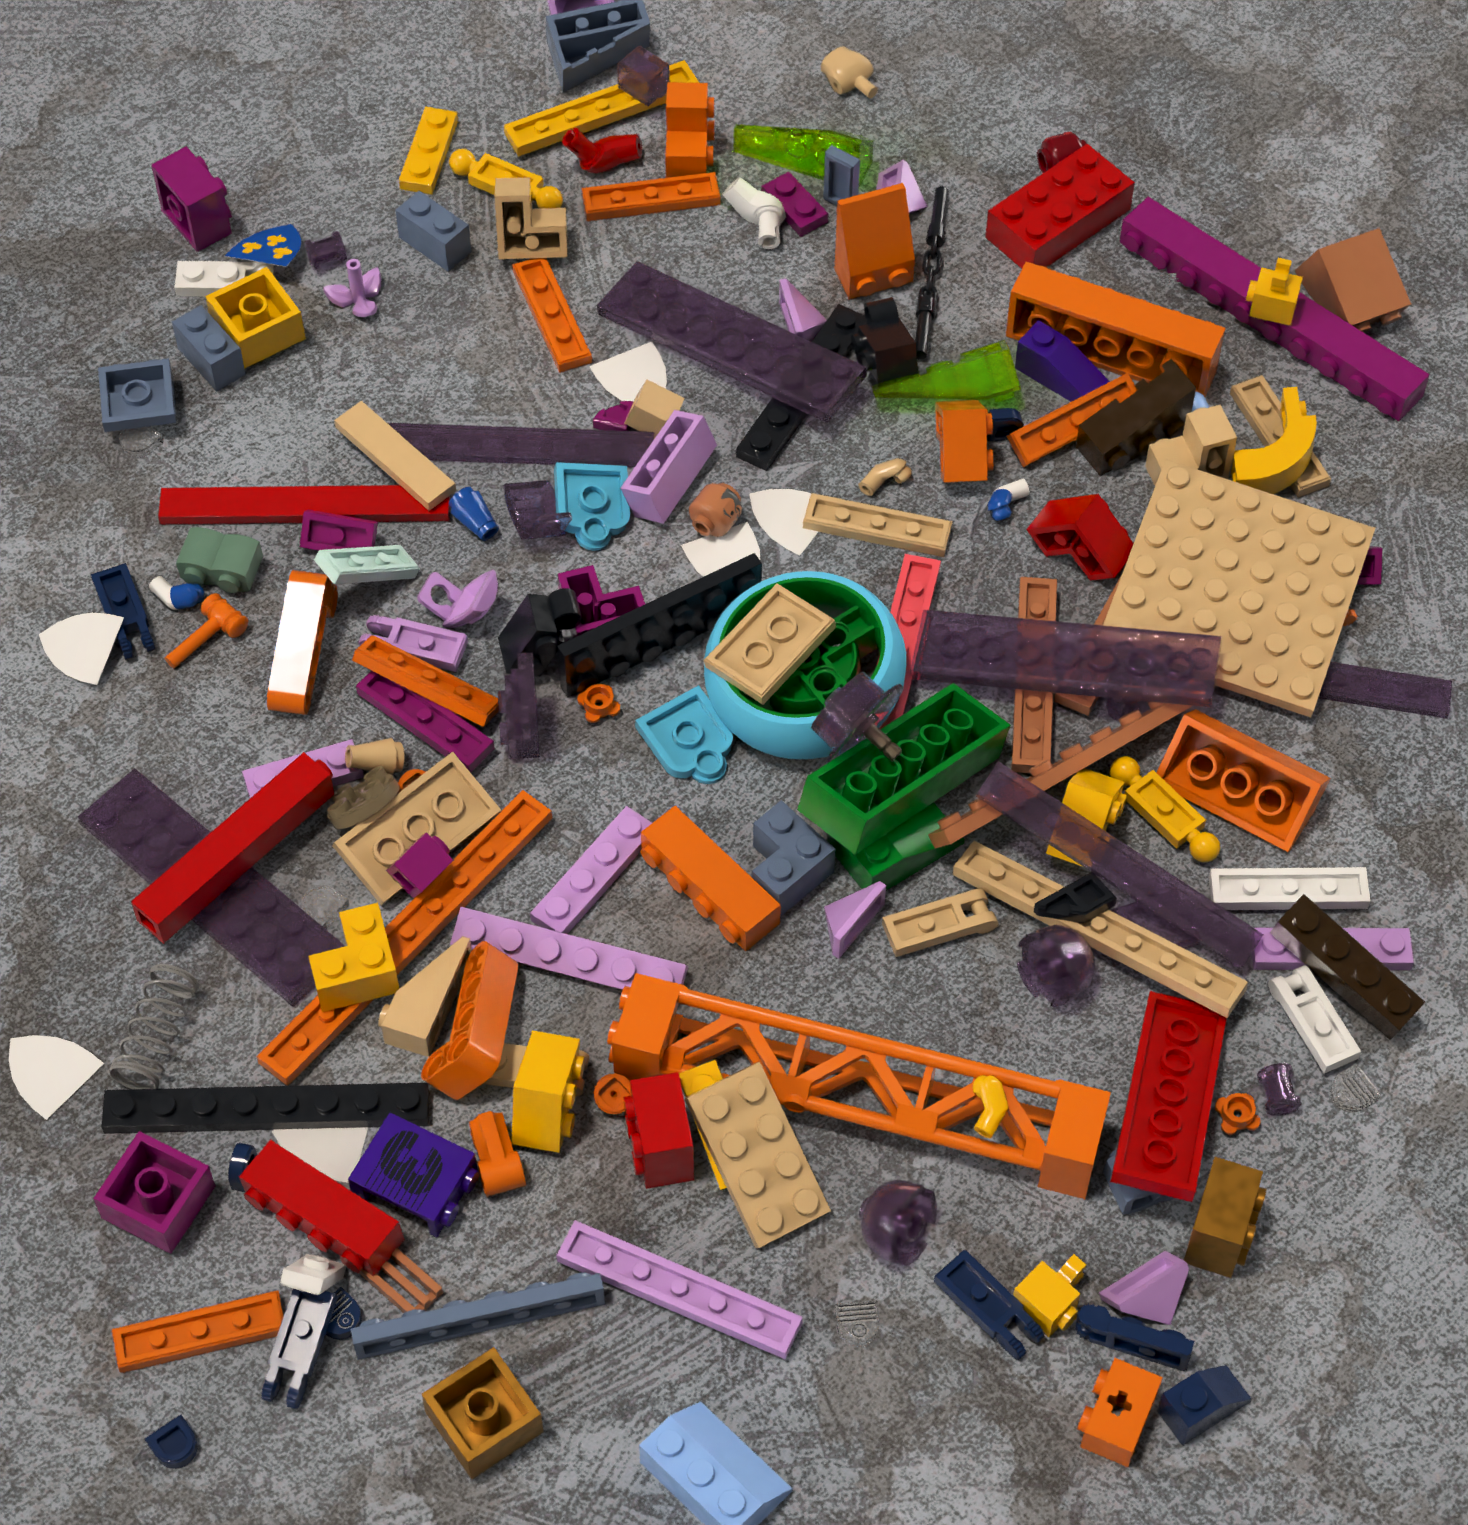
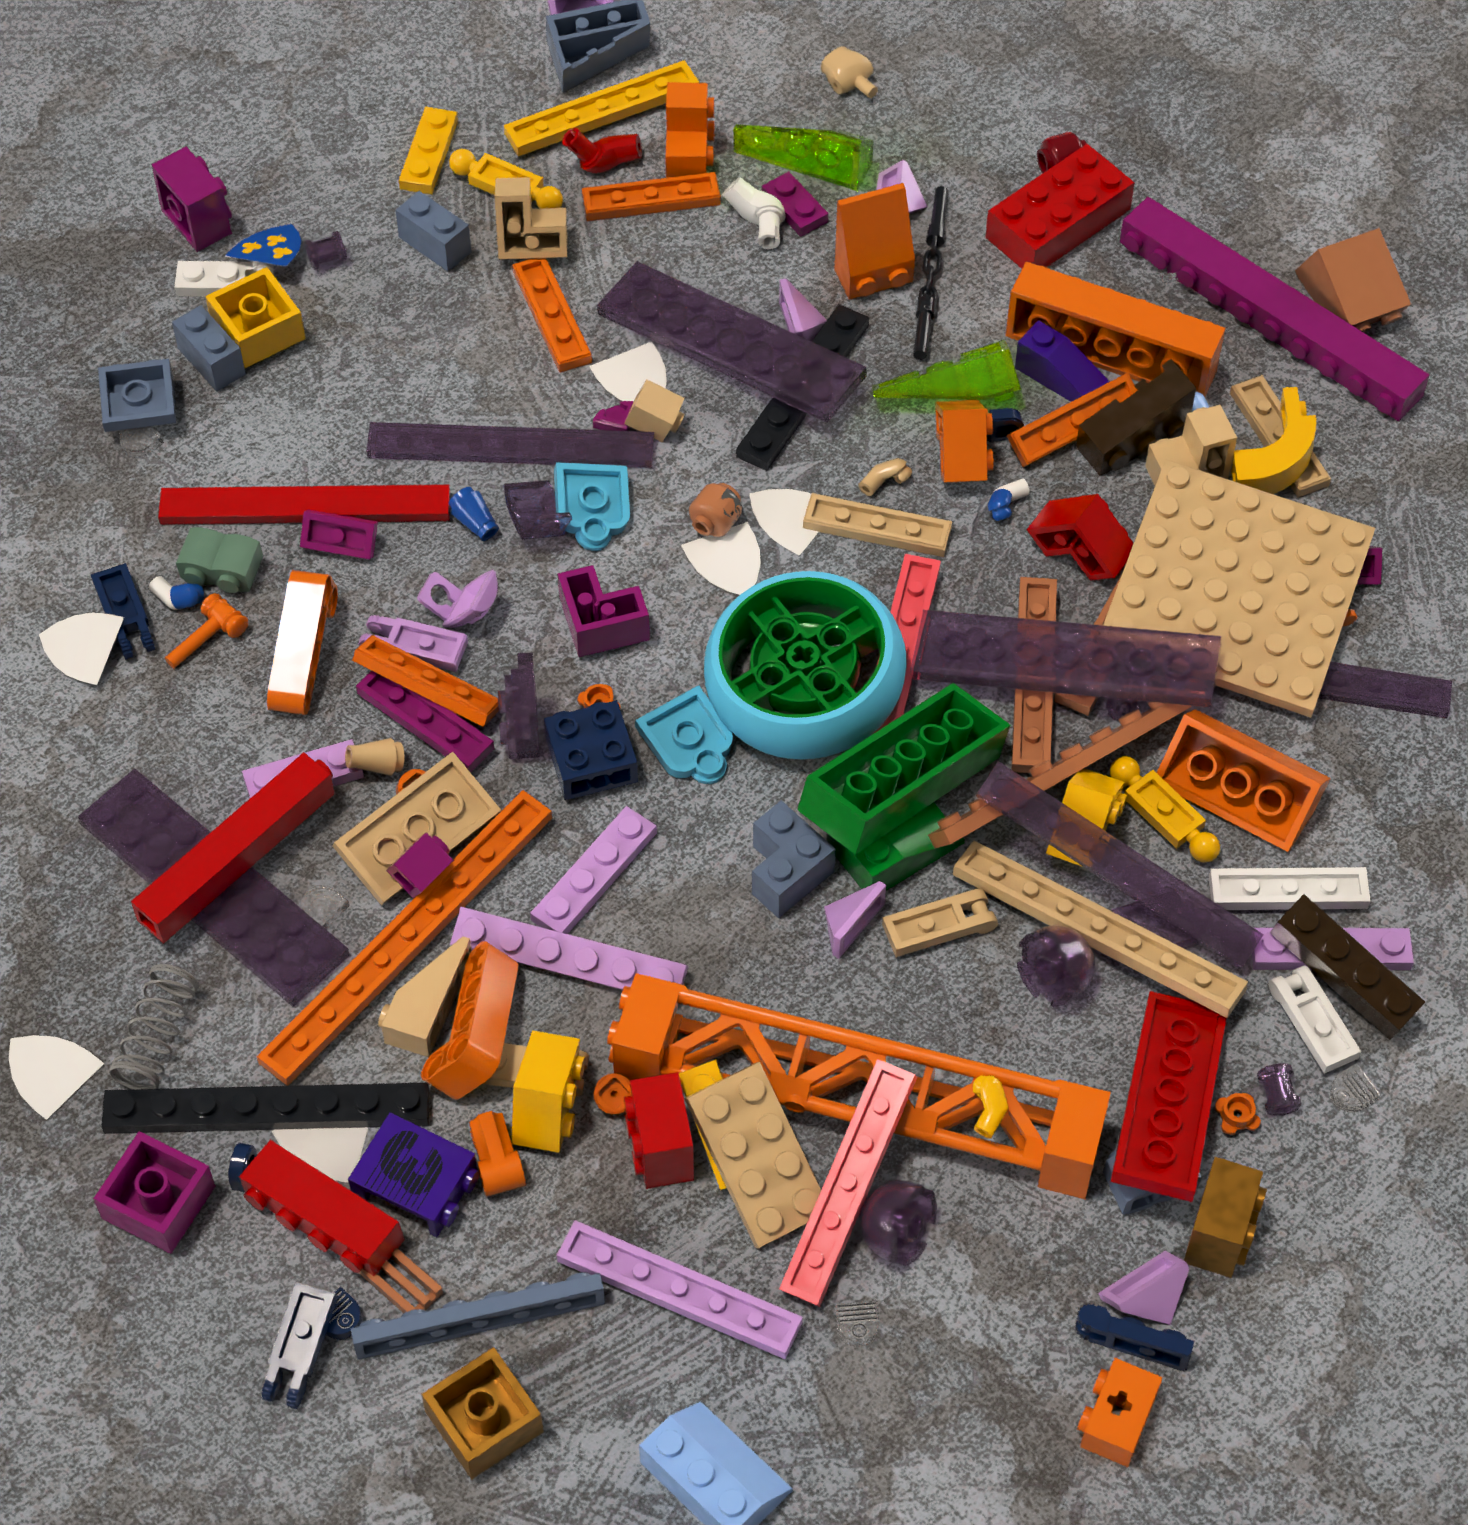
orange tile [112,1290,284,1373] -> none
dark blue tile [145,1414,198,1469] -> none
white plate [280,1254,346,1295] -> none
yellow brick [309,902,399,1012] -> none
light aqua tile [314,545,420,584] -> none
lavender plant [323,259,381,317] -> none
dark tan tile [327,766,400,829] -> none
tan tile [334,401,456,511] -> none
black hinge [498,588,582,677] -> none
black plate [557,553,762,698] -> none
brick [617,45,670,106] -> none
lavender brick [620,410,717,524] -> none
orange brick [640,805,781,951] -> none
tan tile [704,583,836,705] -> none
clear purple piece [811,672,904,764] -> none
sand blue tile [823,145,860,206] -> none
black hinge [851,297,918,383] -> none
dark blue hinge [934,1250,1045,1360] -> none
yellow brick [1013,1254,1086,1337] -> none
black tile [1034,871,1117,923] -> none
dark blue slope [1157,1365,1252,1446] -> none
yellow brick [1246,258,1303,326] -> none
none -> dark blue brick [544,700,638,800]
none -> coral plate [779,1059,917,1307]

